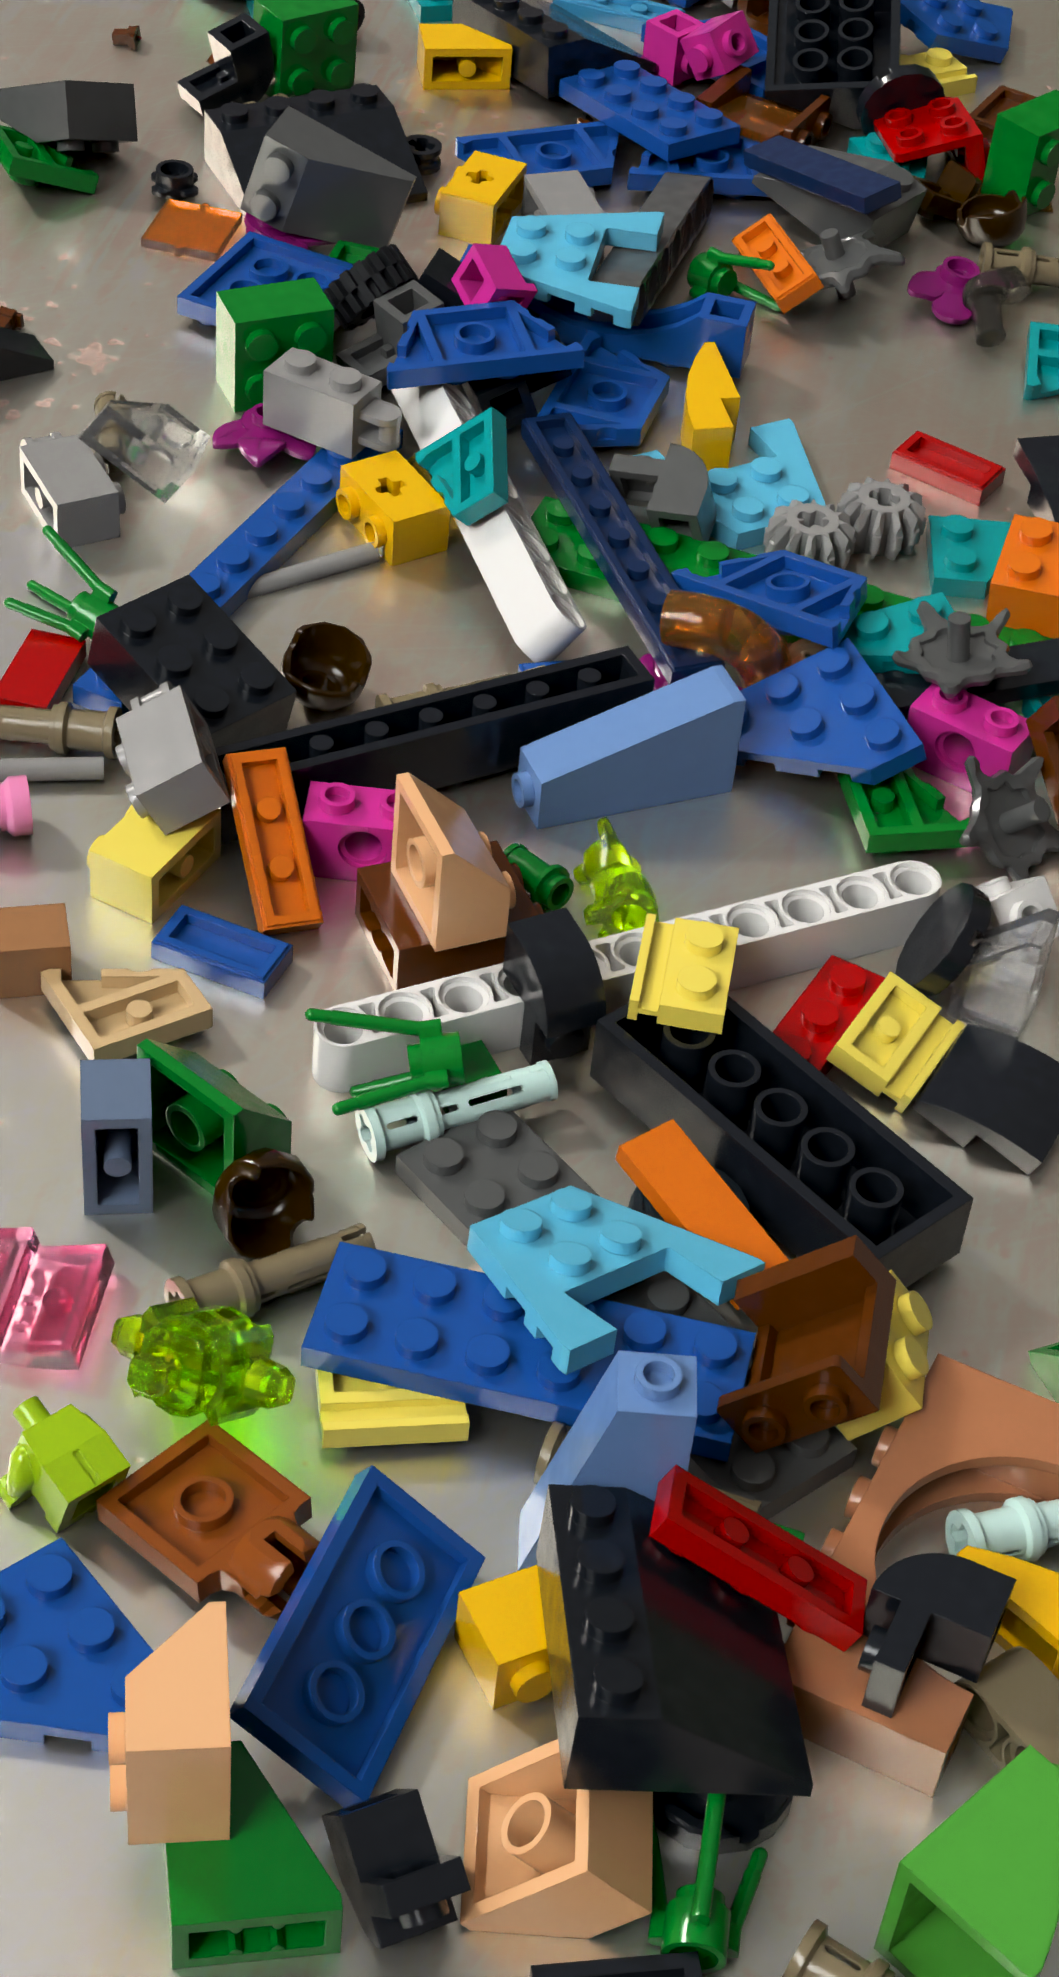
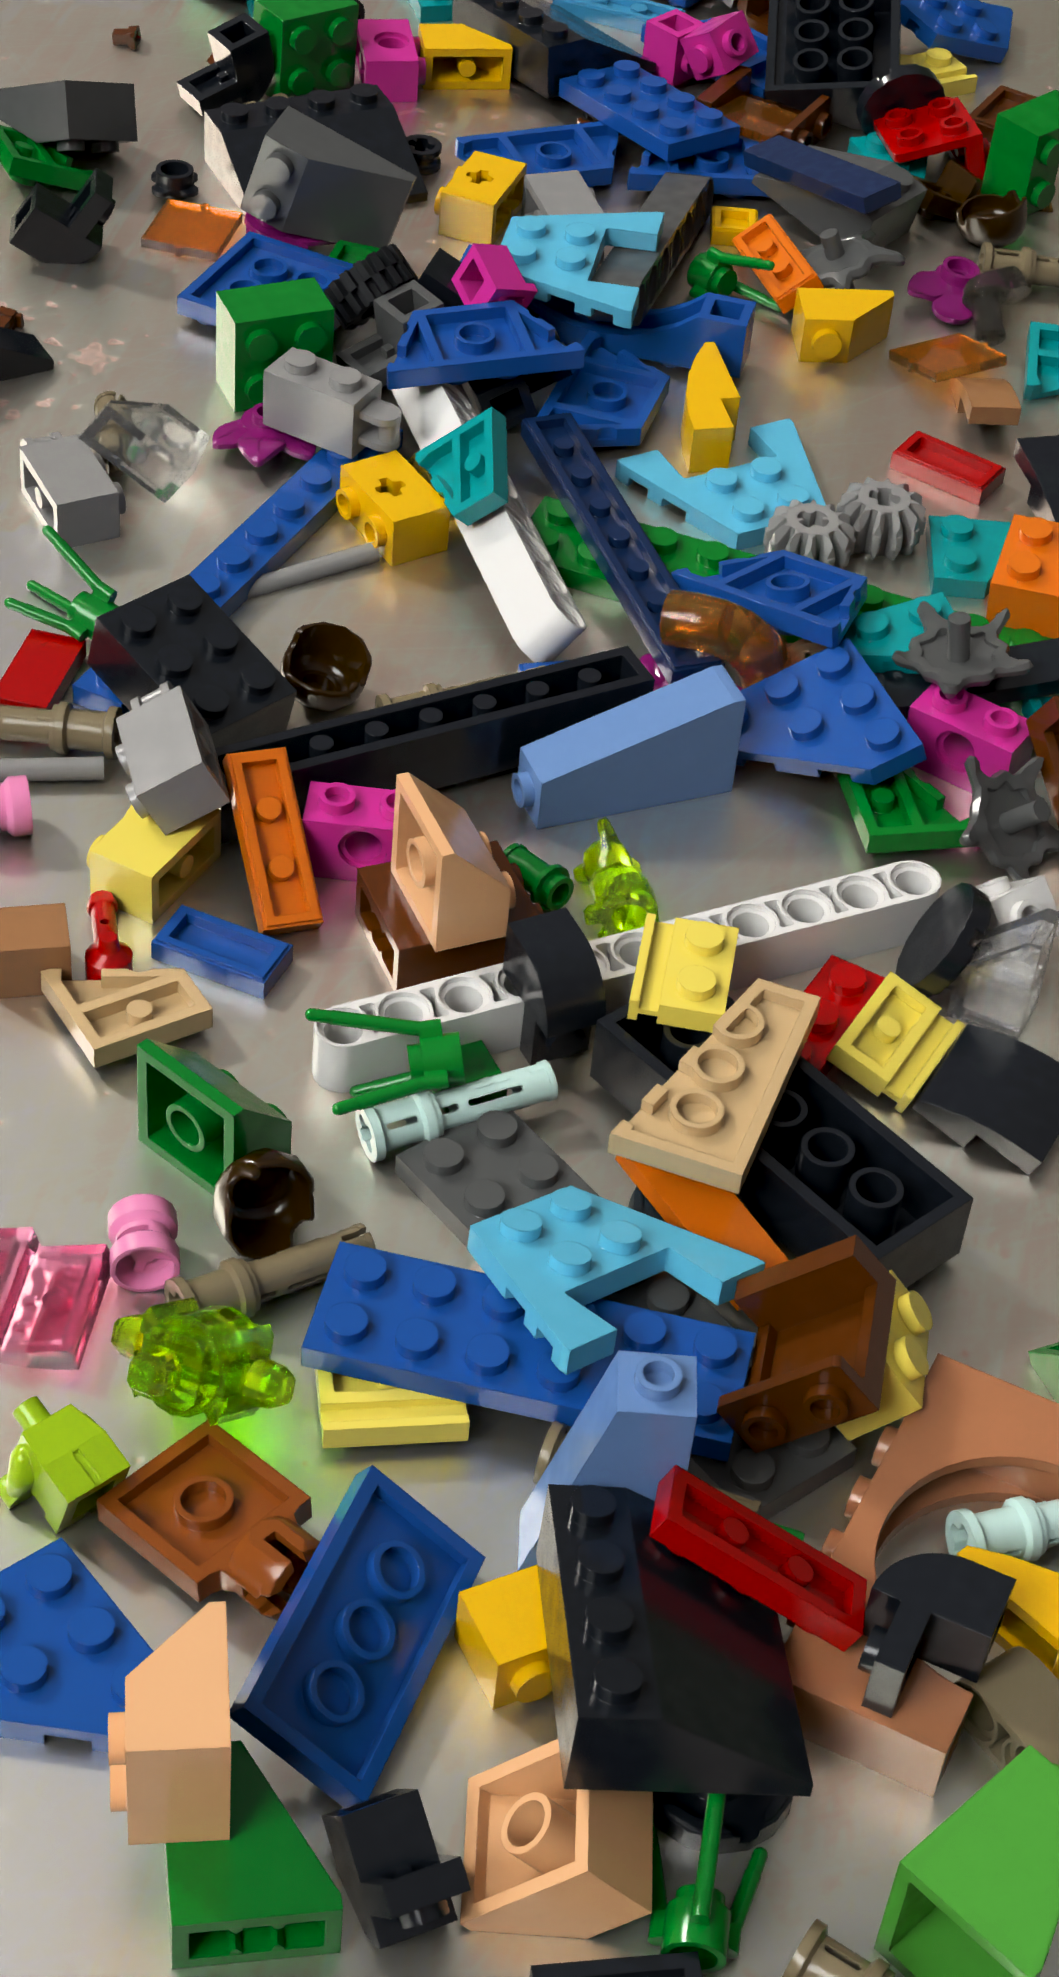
sand blue brick [80,1058,153,1215] -> none
dark grey brick [608,443,716,541] -> none
none -> black brick [9,168,116,264]
none -> red piece [85,890,133,980]
none -> bright pink wheel [108,1194,180,1292]
none -> dark pink brick [355,19,426,102]
none -> tan wing [607,978,821,1194]
none -> yellow tile [710,206,758,246]
none -> yellow slope [791,288,895,363]
none -> clear orange piece [889,333,1007,383]
none -> medium nougat slope [950,377,1022,425]

